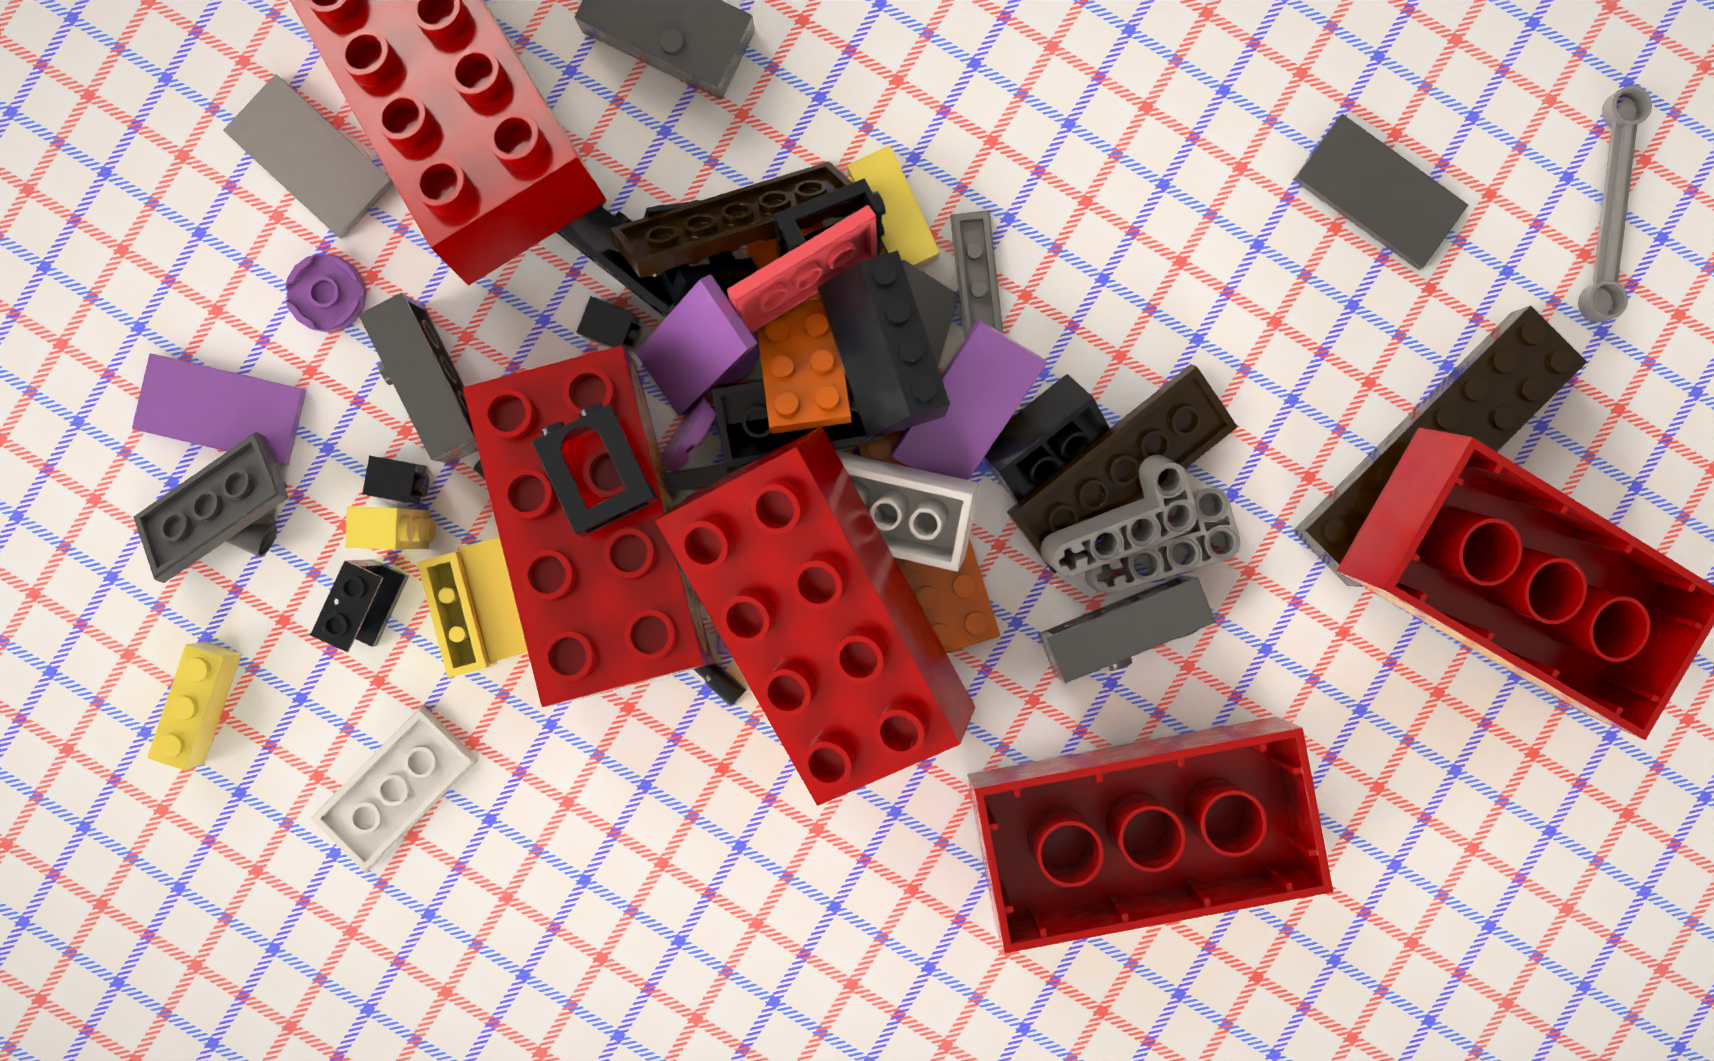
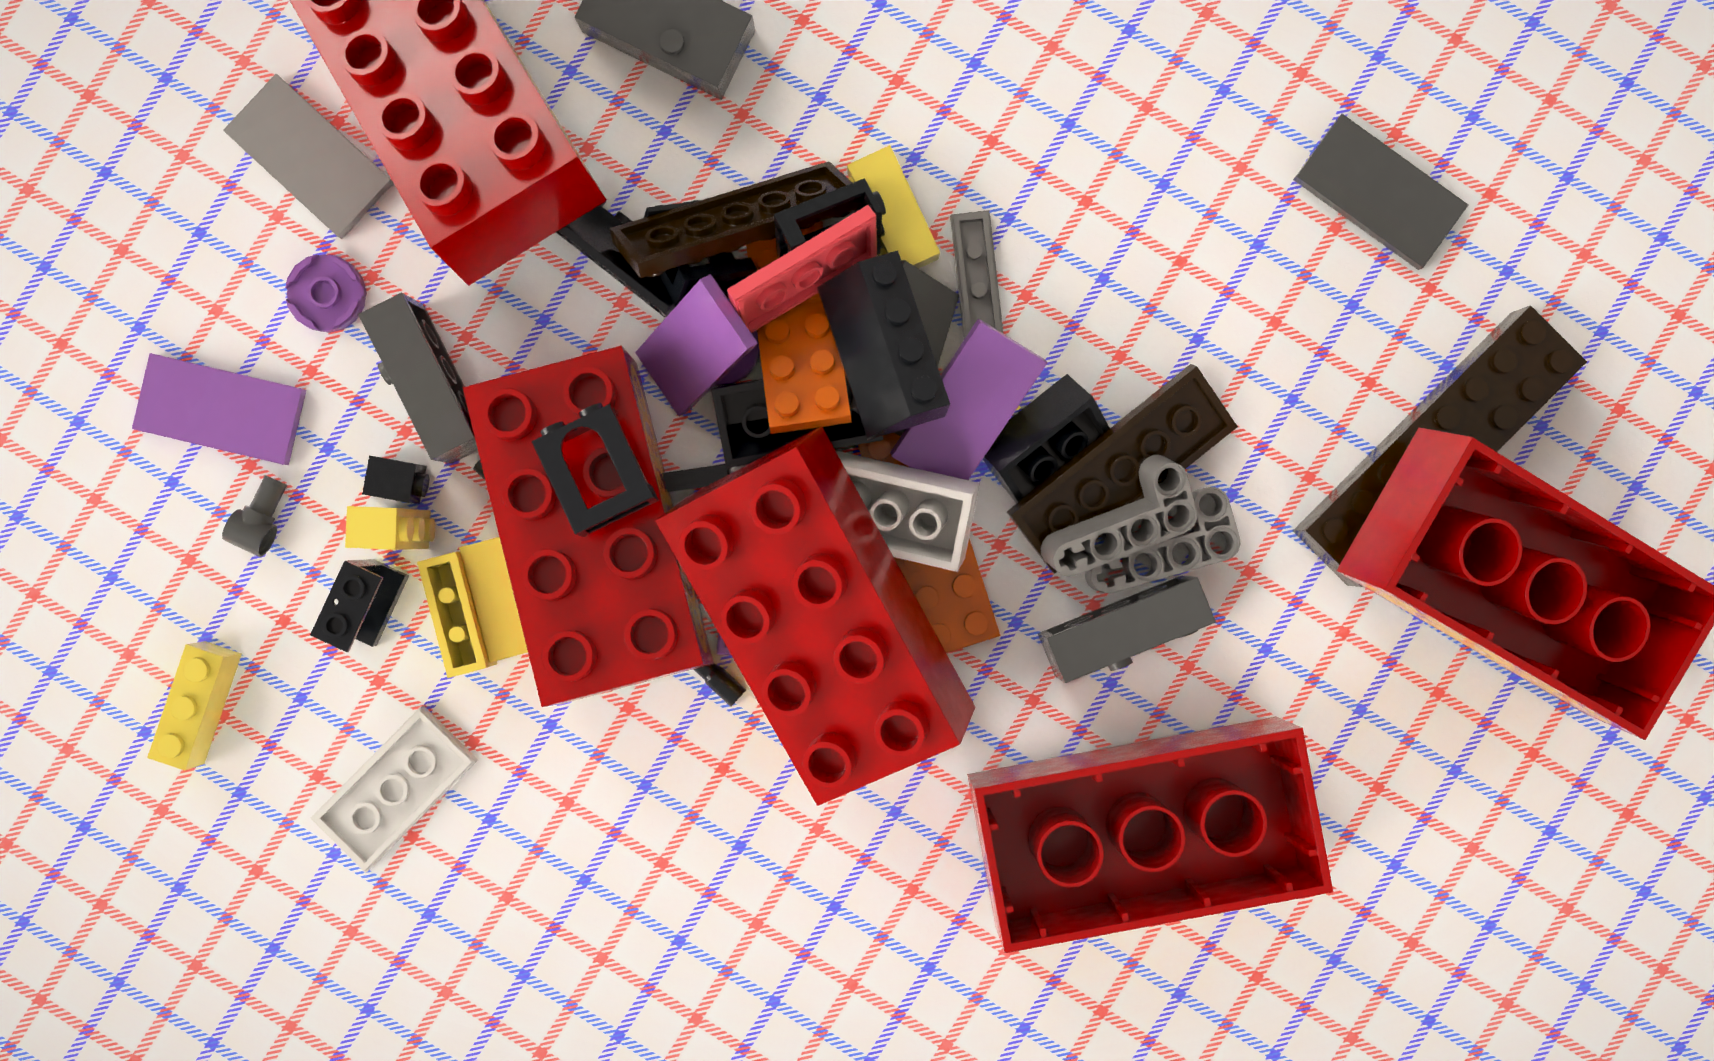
dark grey tile [133,432,289,583] -> none
black brick [576,296,642,351] -> none
medium lavender tile [660,398,716,473] -> none
light grey piece [1578,86,1652,323] -> none

